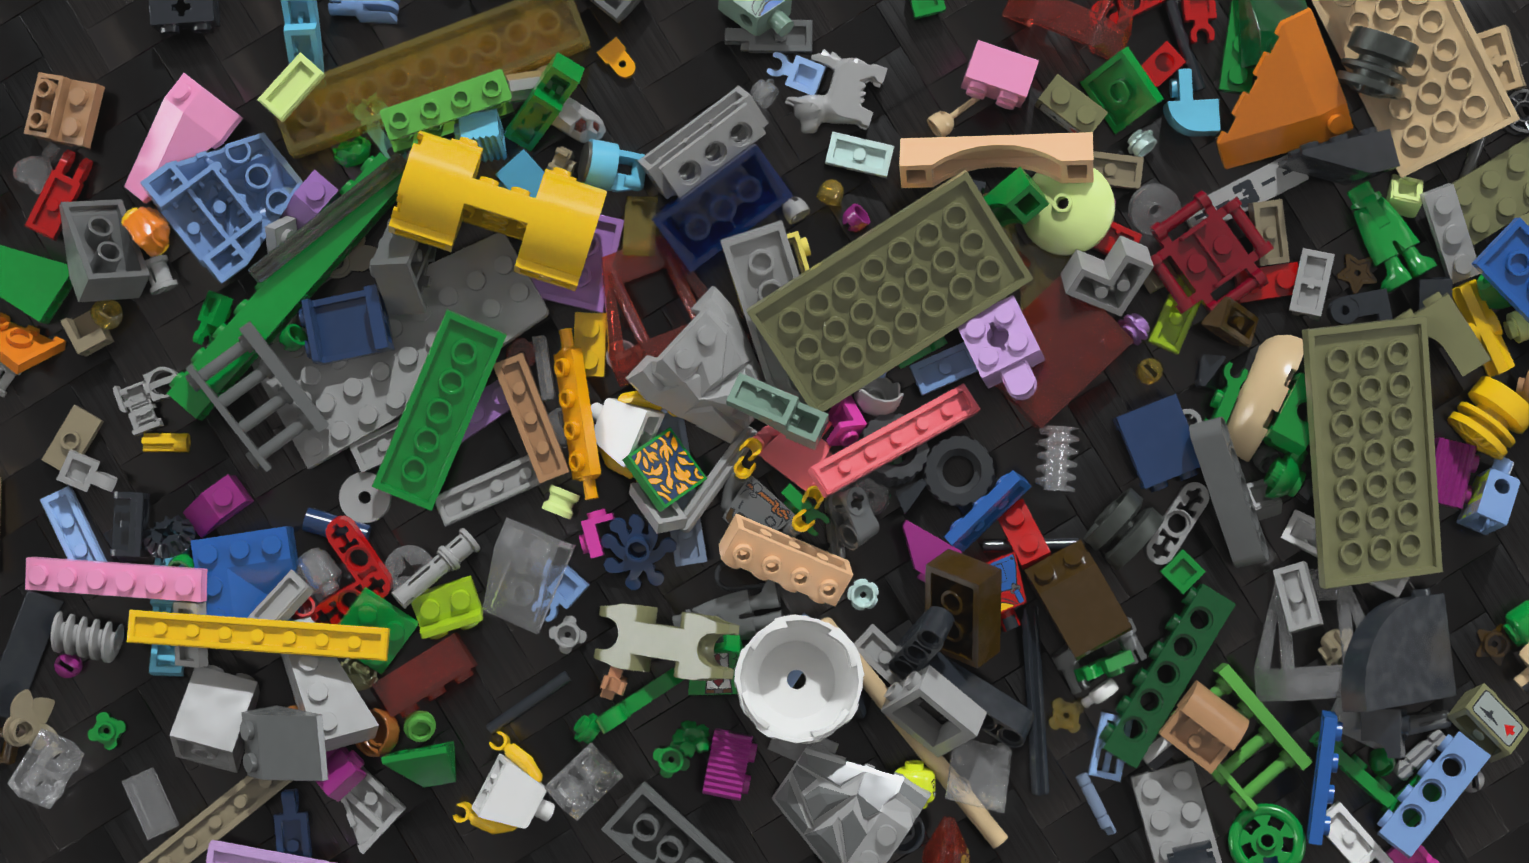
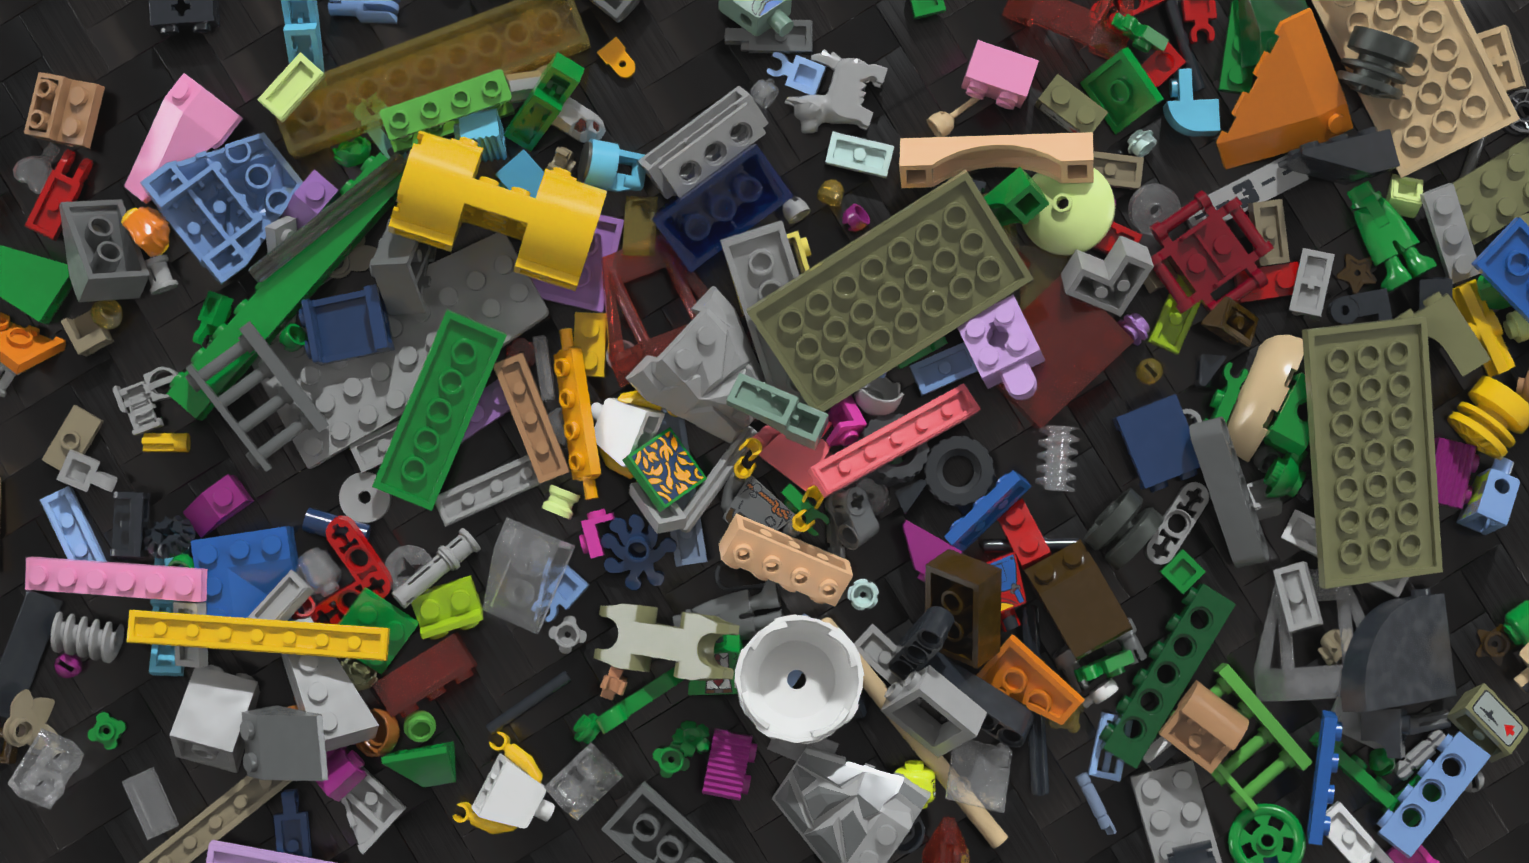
none -> orange wing [976,634,1085,725]
none -> green plate [1111,13,1169,53]

